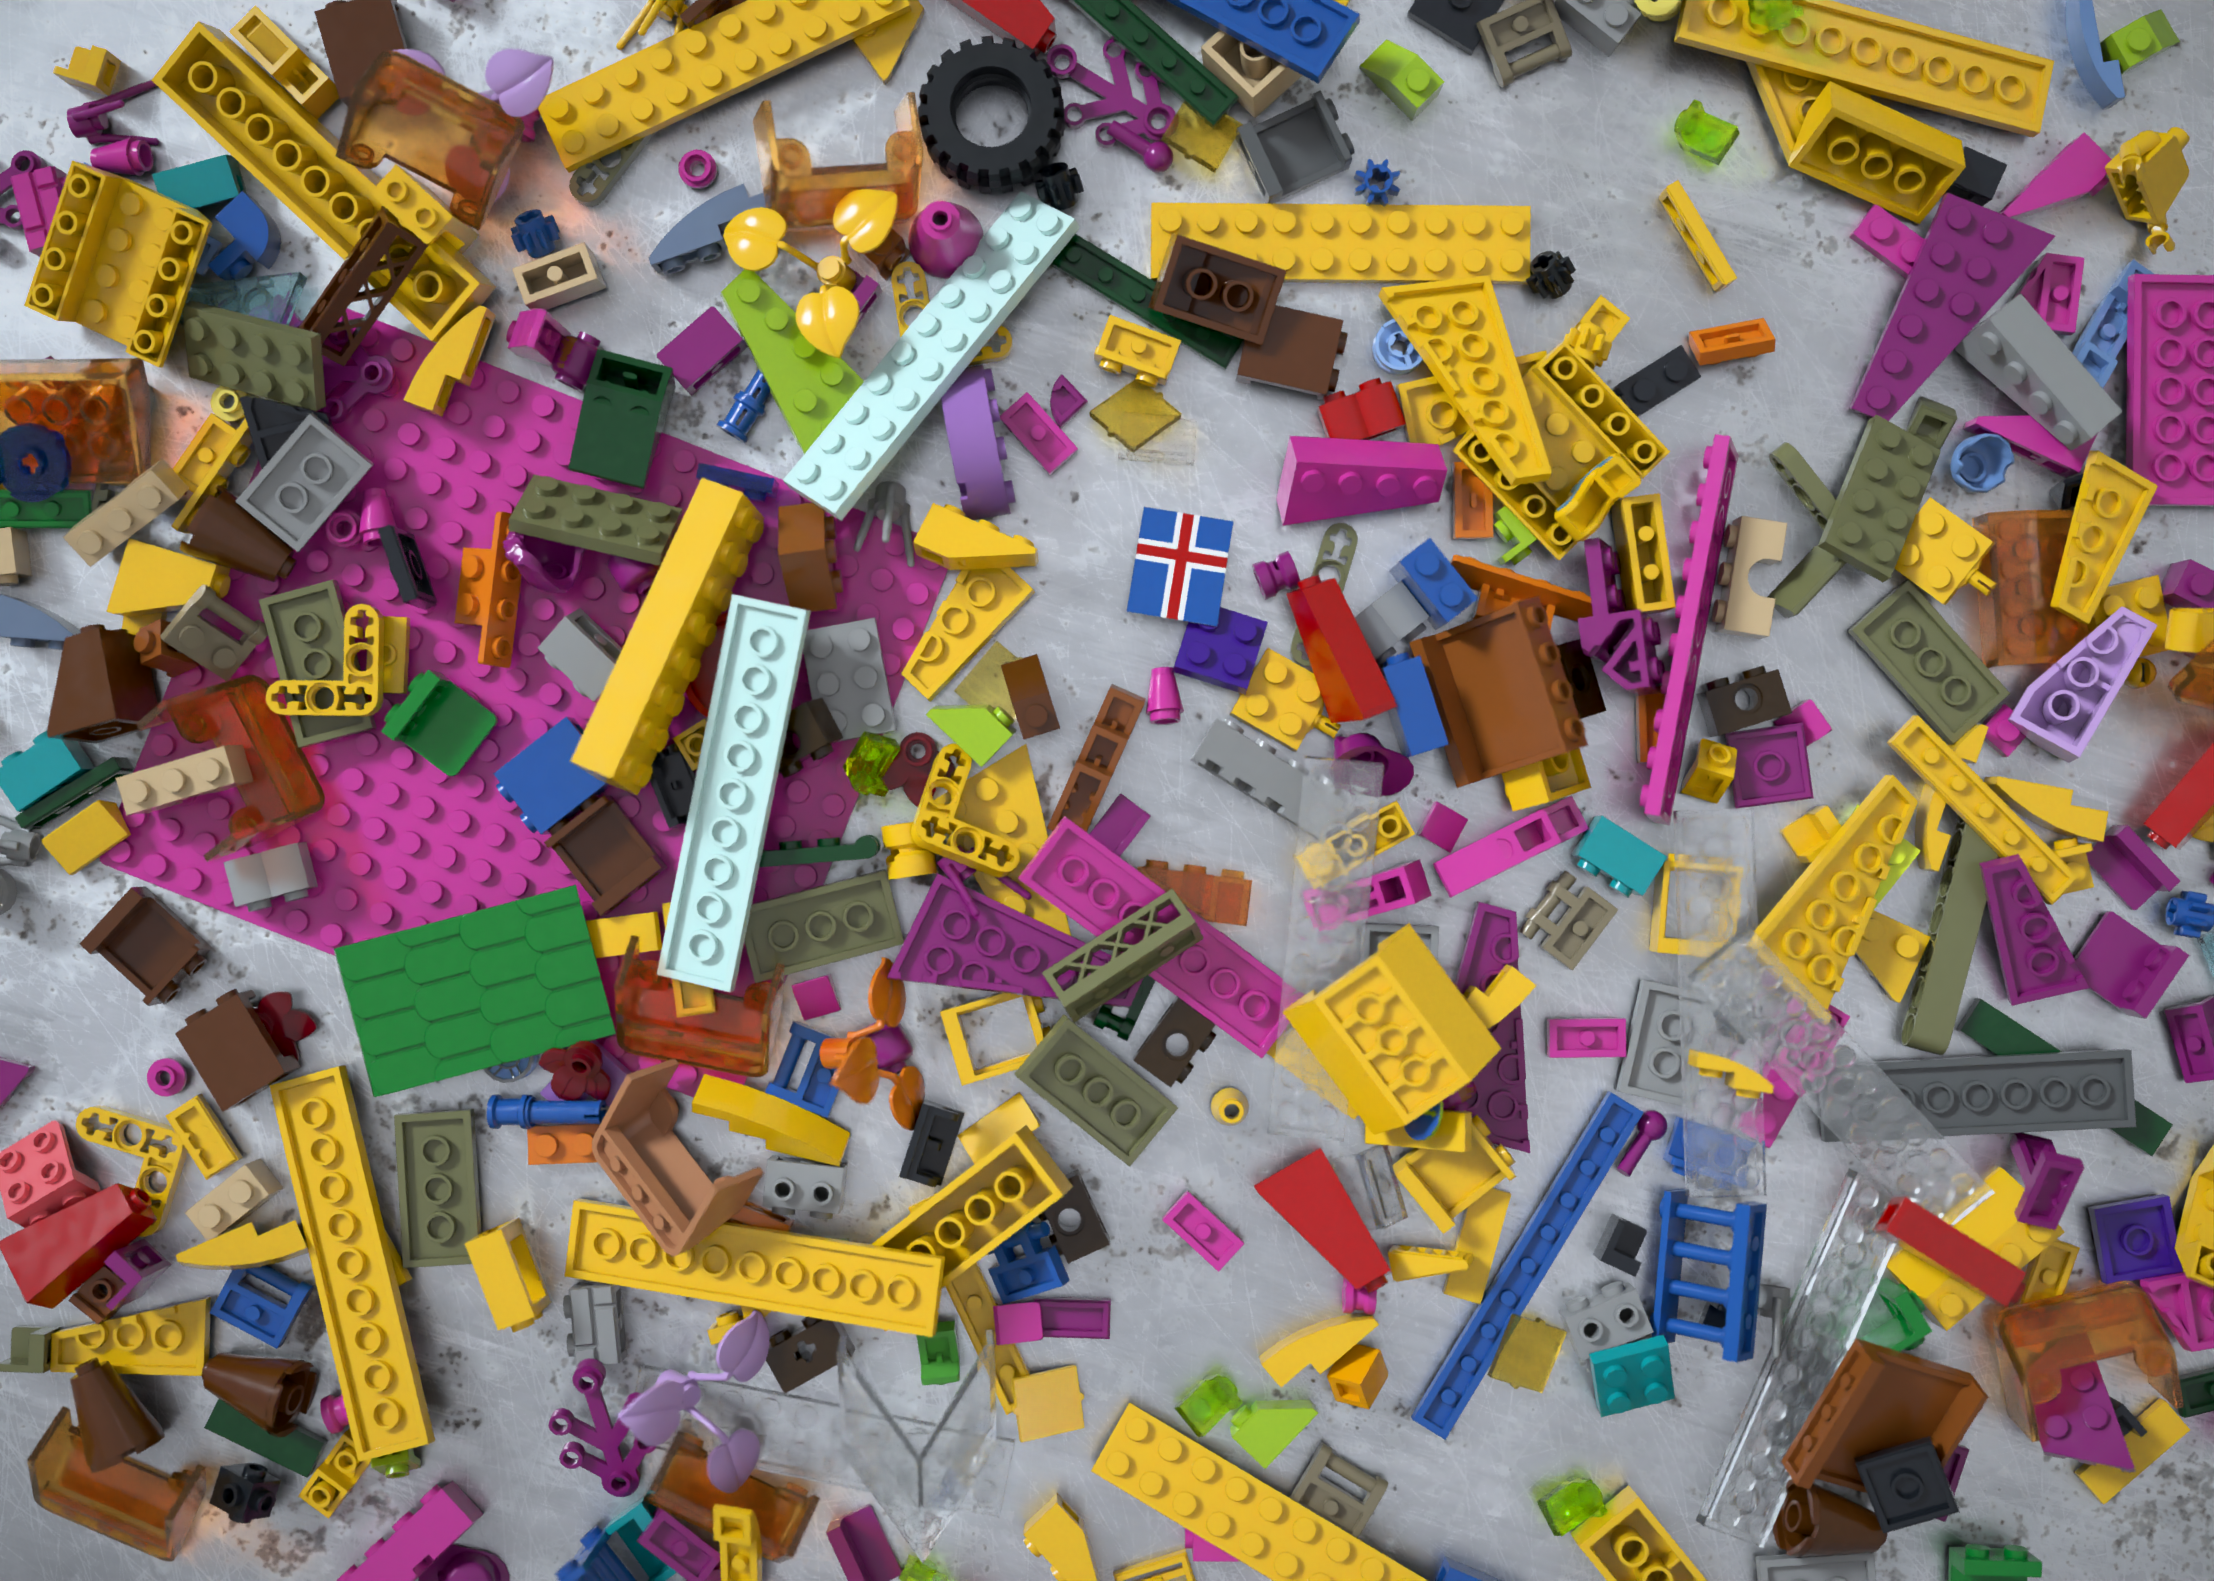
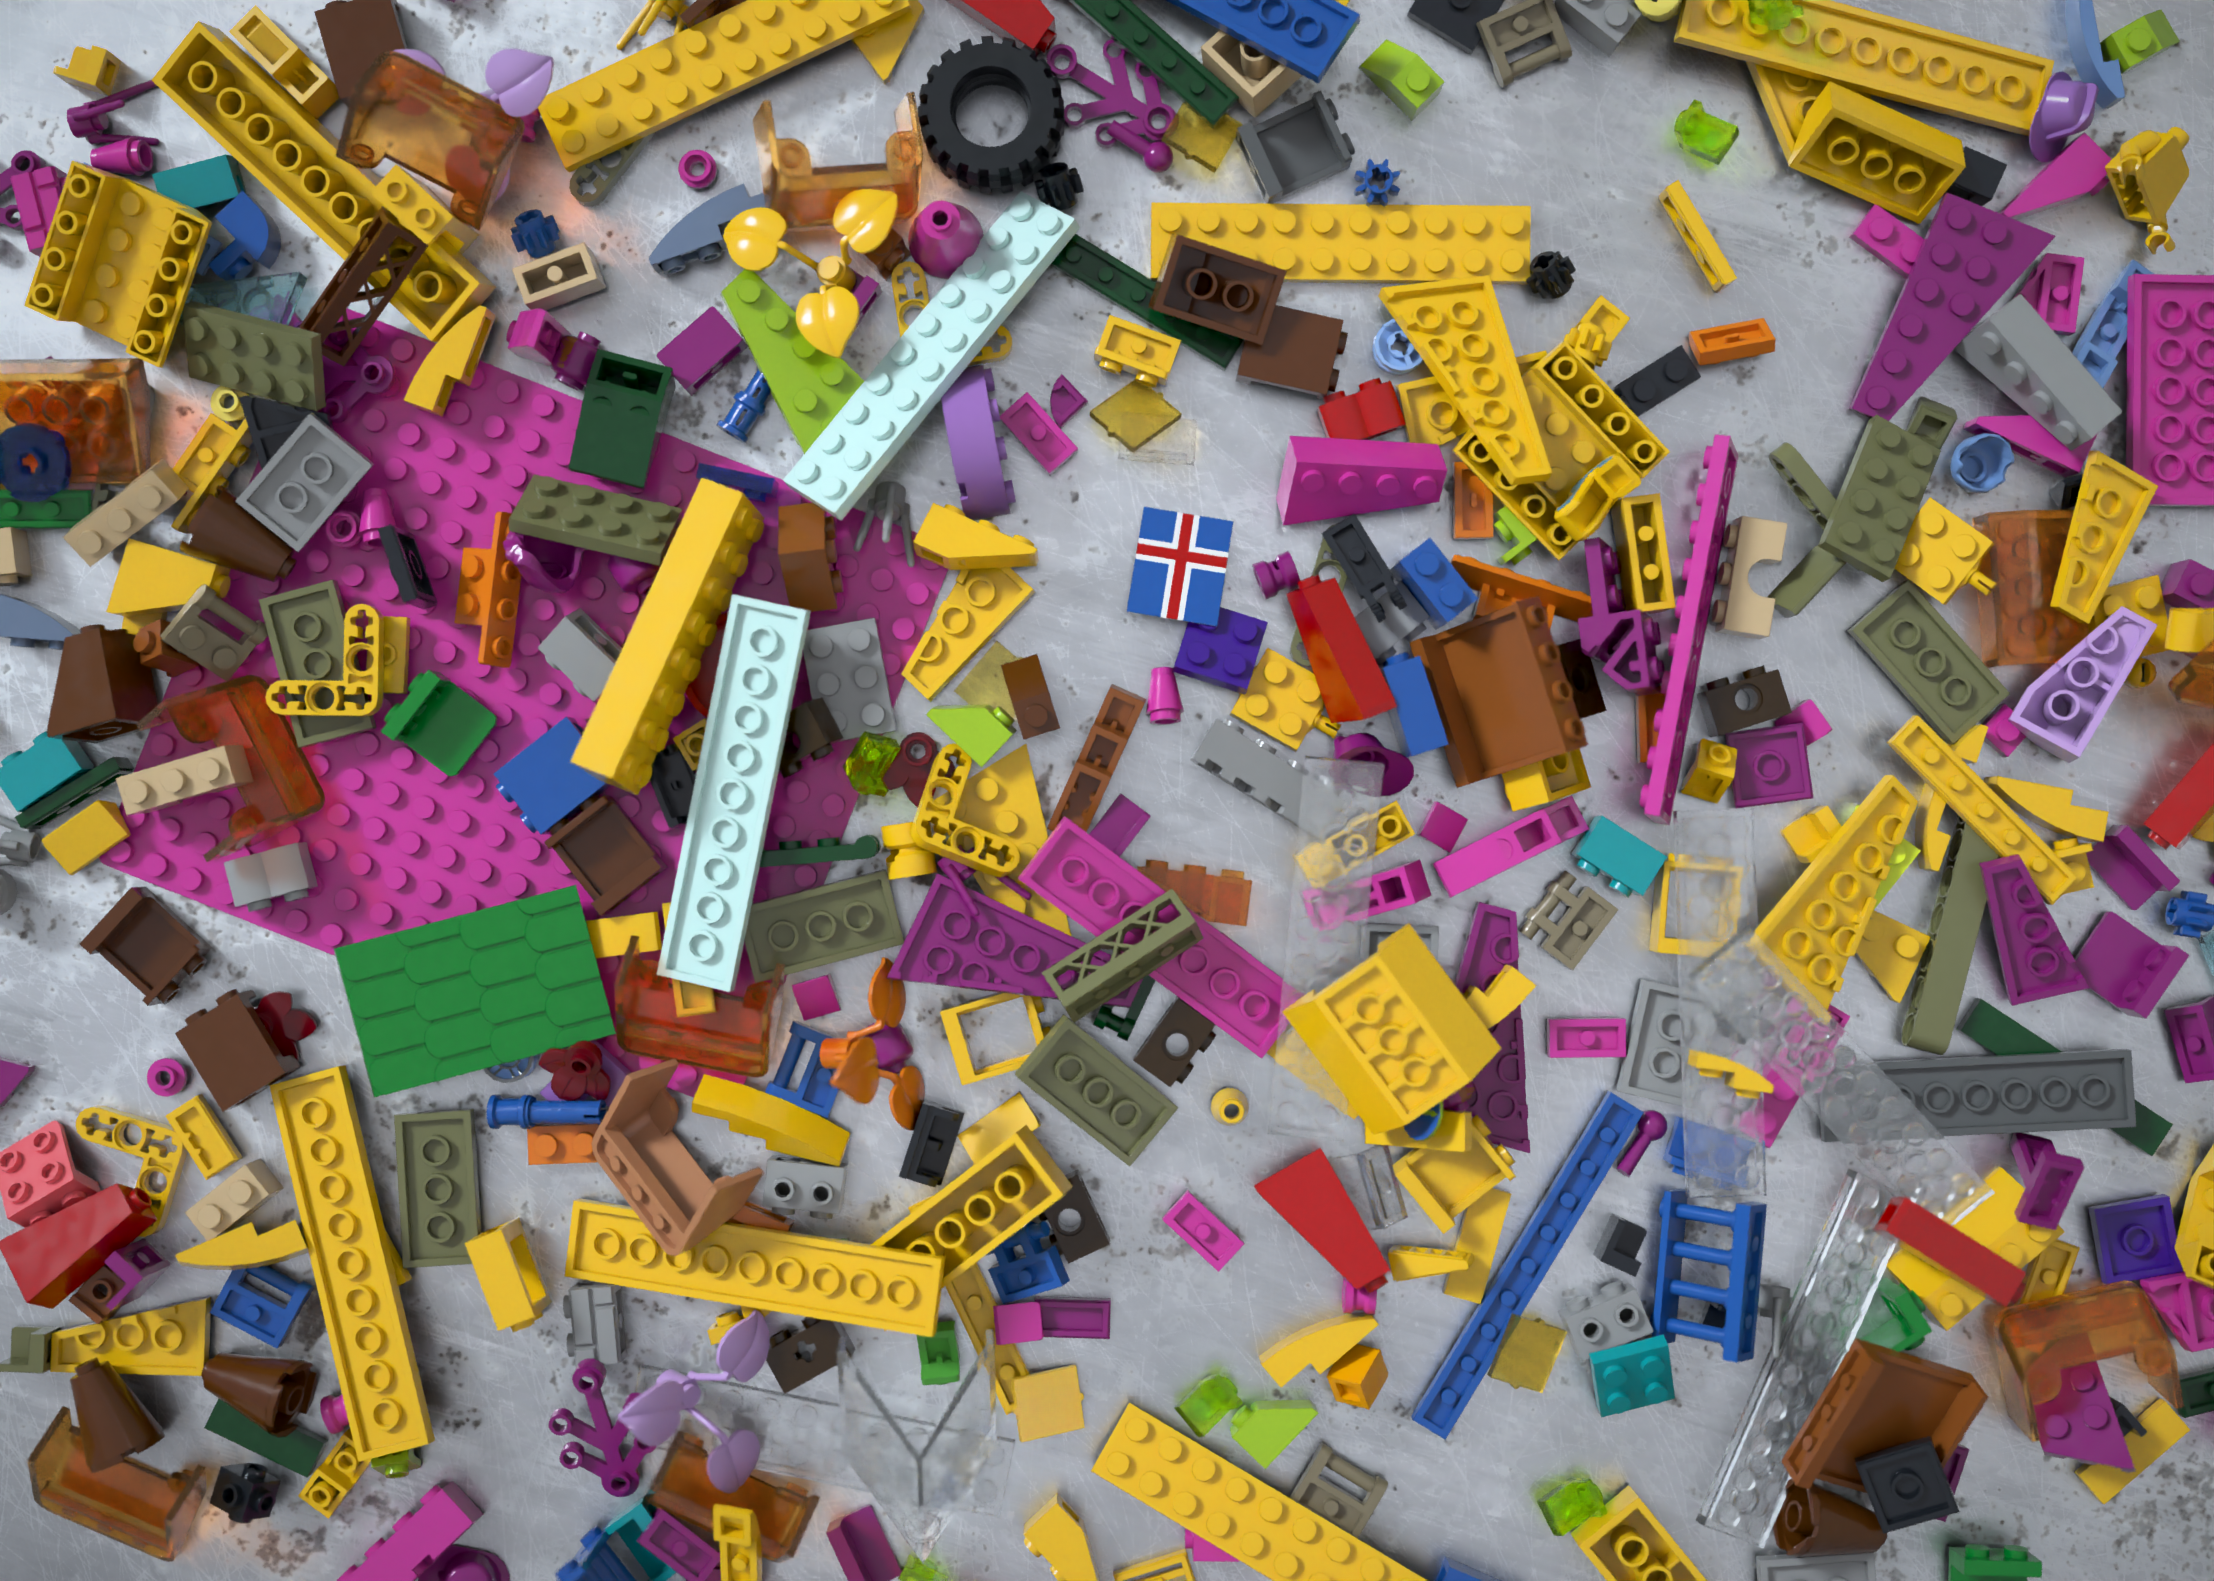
none -> black hinge [1321,514,1407,623]
none -> medium lavender piece [2029,71,2099,163]

